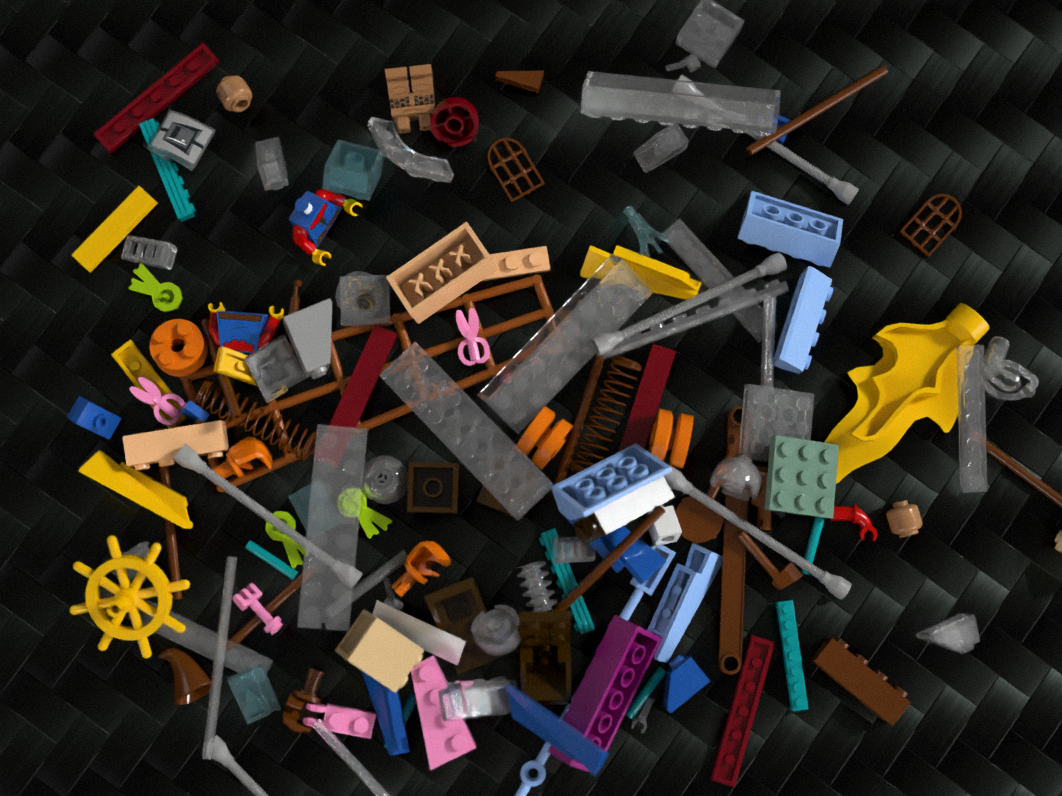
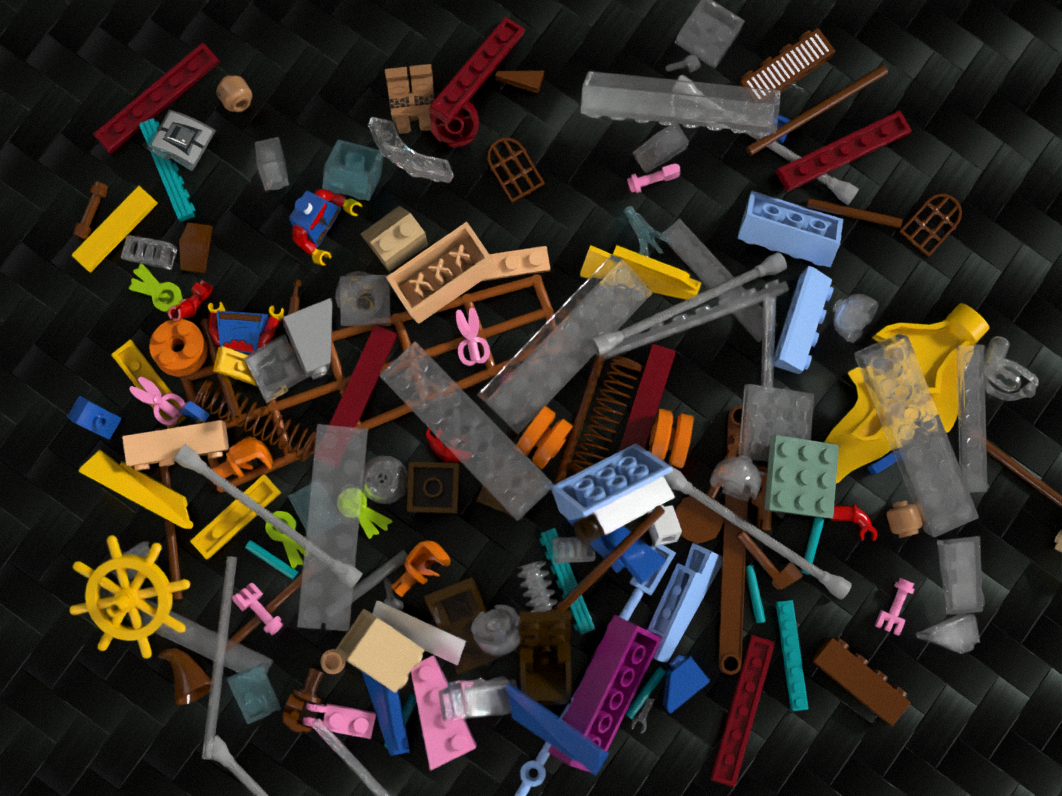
none -> reddish brown bar [73,181,108,240]
none -> red piece [168,280,212,321]
none -> reddish brown slope [179,223,213,273]
none -> yellow plate [190,474,281,560]
none -> light nougat plate [321,649,346,674]
none -> tan slope [361,206,428,273]
none -> red piece [426,427,470,465]
none -> dark red tile [428,17,525,125]
none -> bright pink hinge [627,164,680,193]
none -> reddish brown brick [738,28,835,111]
none -> teal piece [745,565,766,623]
none -> dark red tile [776,111,912,192]
none -> reddish brown bar [806,198,902,228]
none -> clear cylinder [832,293,879,343]
none -> clear brick [854,334,979,537]
none -> blue tile [867,453,897,475]
none -> bright pink hinge [875,578,914,636]
none -> clear wedge [937,536,985,615]

